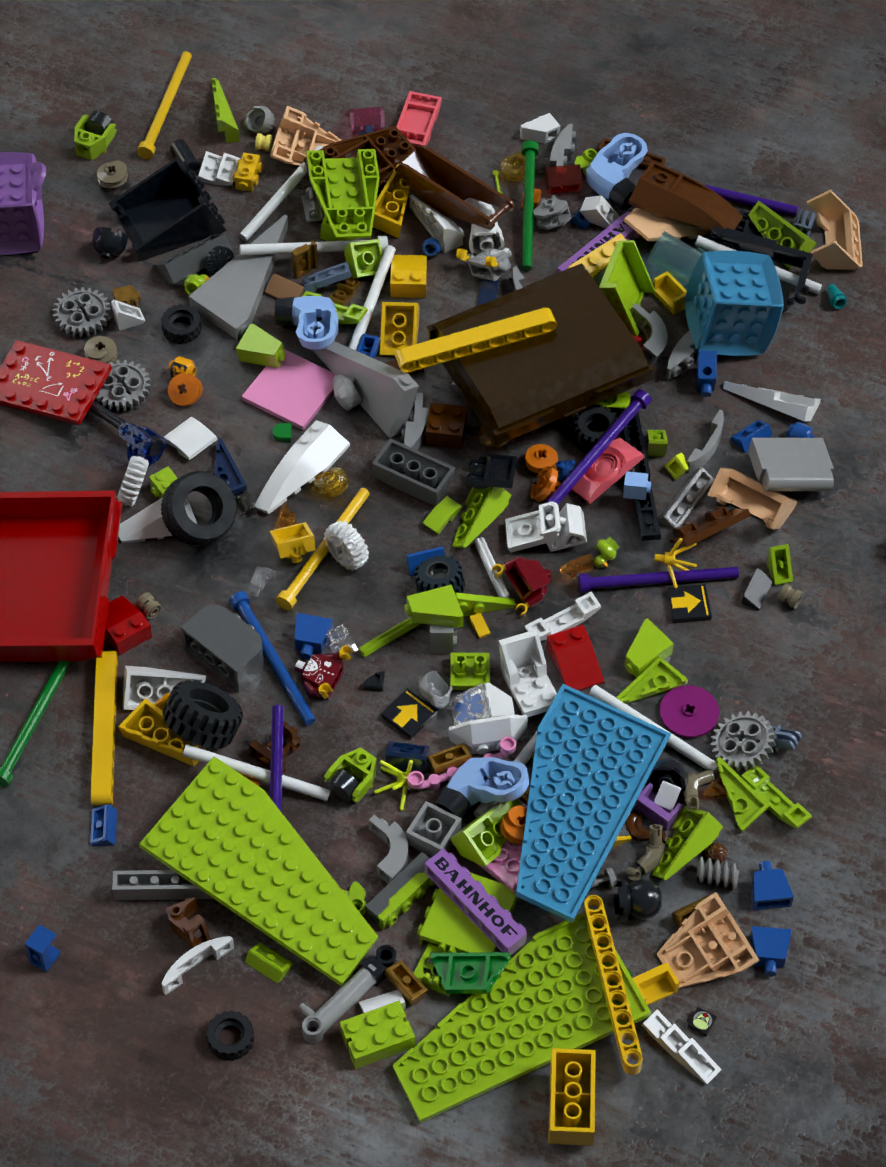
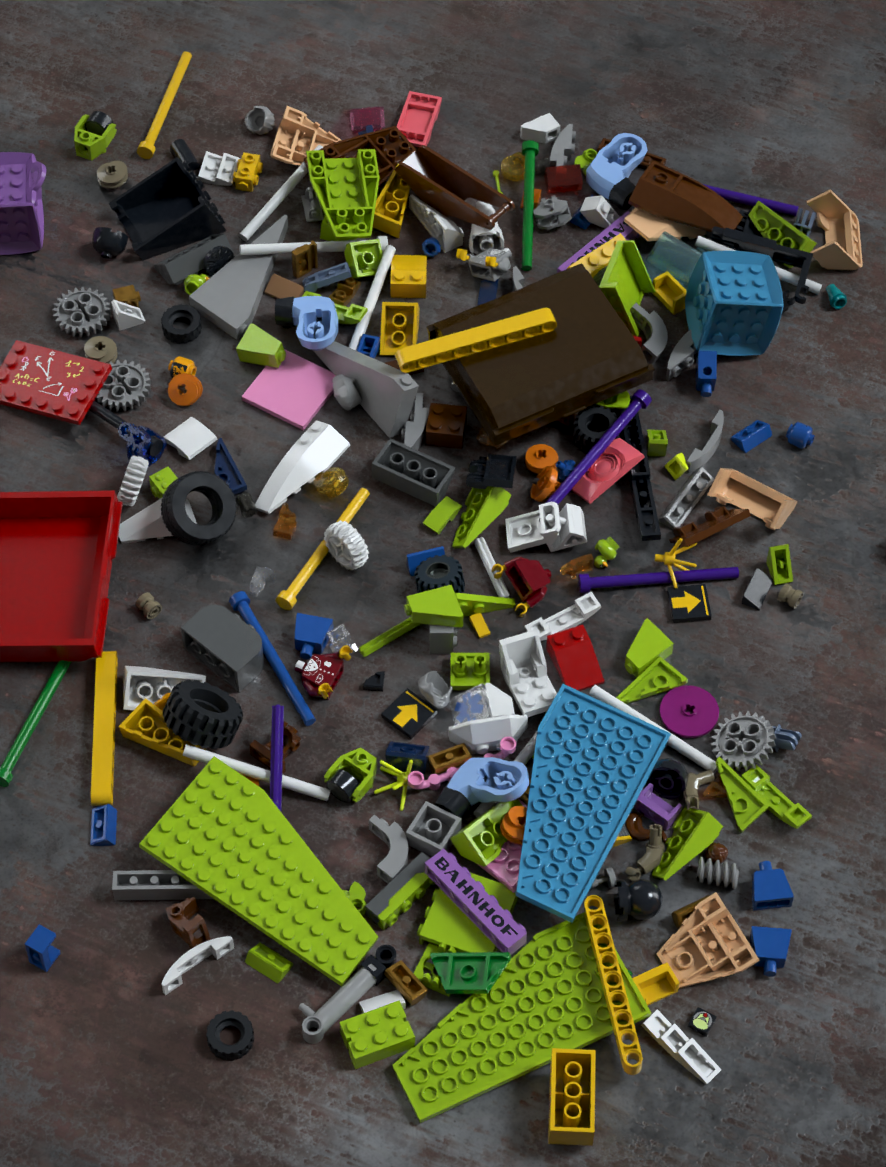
red slope [105,595,152,656] -> none
lime wedge [212,78,240,143] -> none
light yellow wheel [255,133,272,152] -> none
yellow brick [269,522,316,563] -> none
green tile [273,423,292,442] -> none
light blue brick [623,471,651,500] -> none
white slope [654,781,681,811] -> none
white wedge [723,381,821,421] -> none
light grey piece [748,438,834,491] -> none

